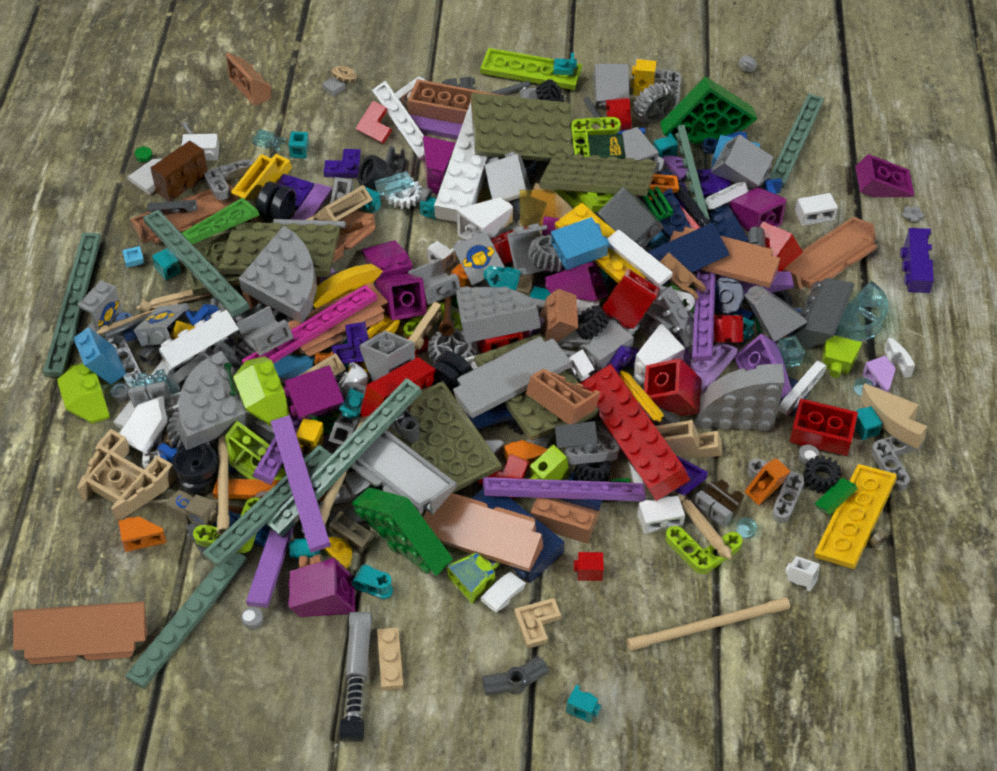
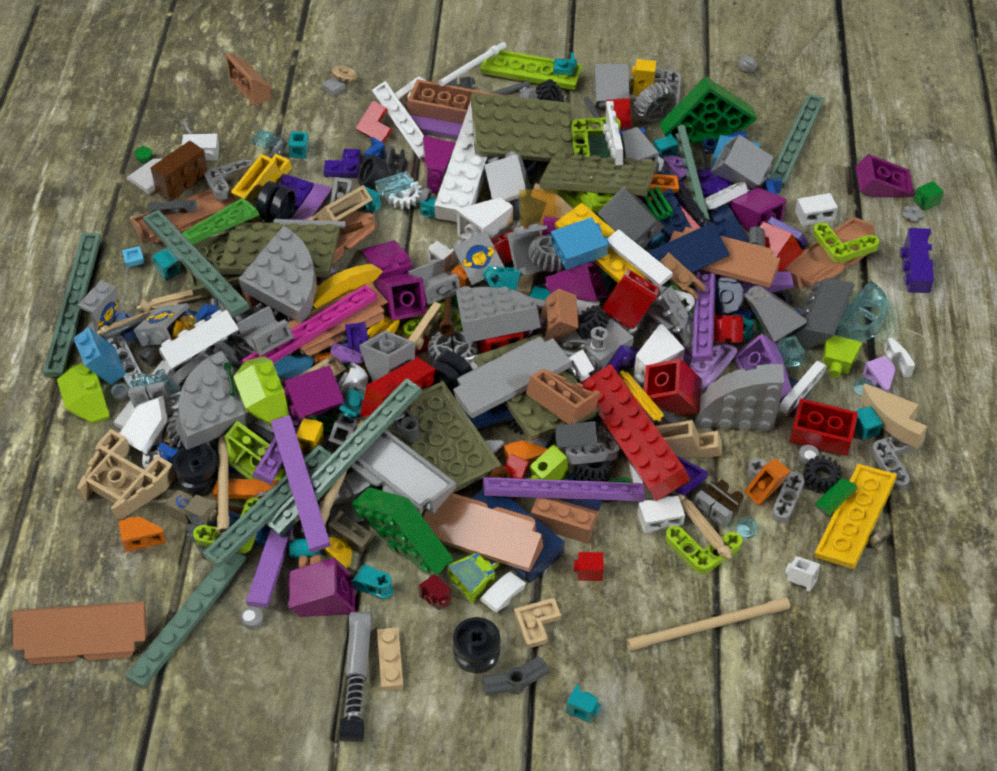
none -> clear yellow bush [180,313,197,331]
none -> dark grey arm [263,139,287,159]
none -> medium lavender plate [330,343,365,363]
none -> blue bracket [365,137,385,159]
none -> dark red brick [419,573,451,610]
none -> white bar [439,42,506,86]
none -> black wheel [453,617,501,674]
none -> reddish brown tile [489,466,510,478]
none -> light grey bush [590,327,608,352]
none -> white wing [603,101,623,165]
none -> plate [768,216,808,248]
none -> lime beam [813,222,879,263]
none -> green brick [913,181,944,211]

